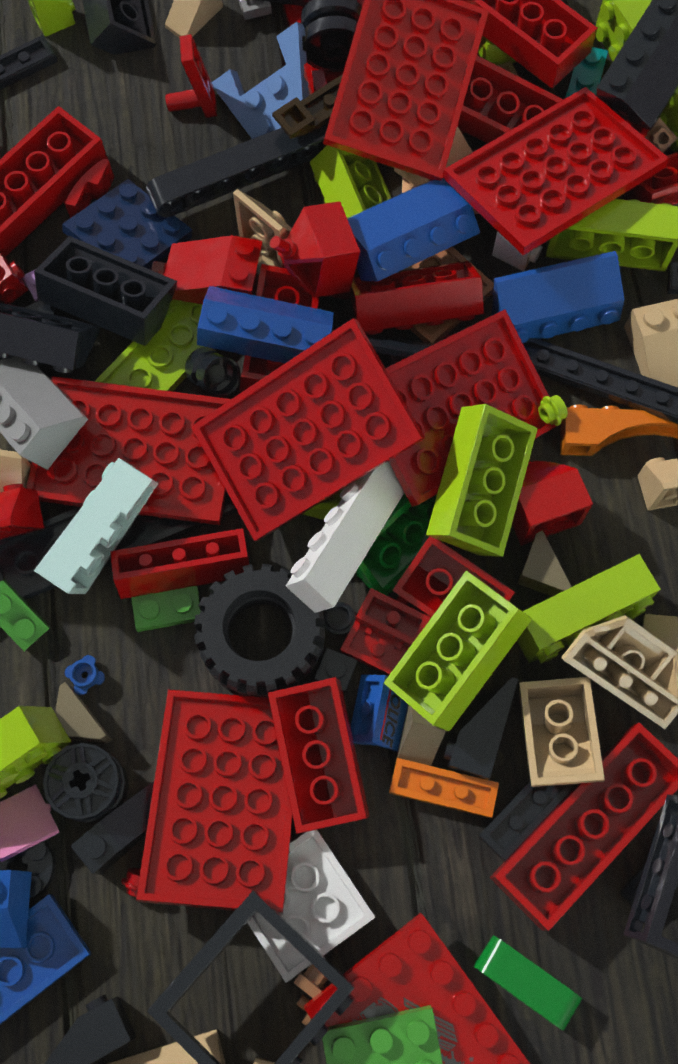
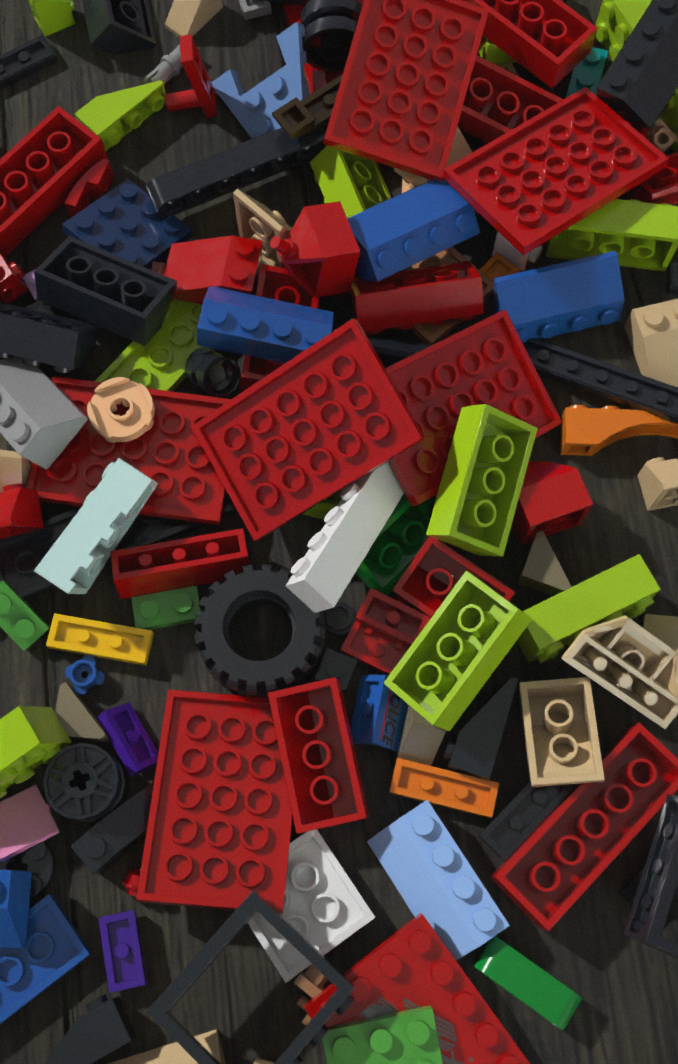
lime plate [538,395,568,426] -> none
none -> yellow plate [46,613,154,666]
none -> lime slope [74,80,166,151]
none -> light nougat plate [87,377,155,443]
none -> dark purple plate [97,702,158,777]
none -> dark purple plate [98,910,148,993]
none -> light grey pin [144,44,183,85]
none -> light blue slope [367,800,510,960]
none -> orange tile [479,252,520,283]

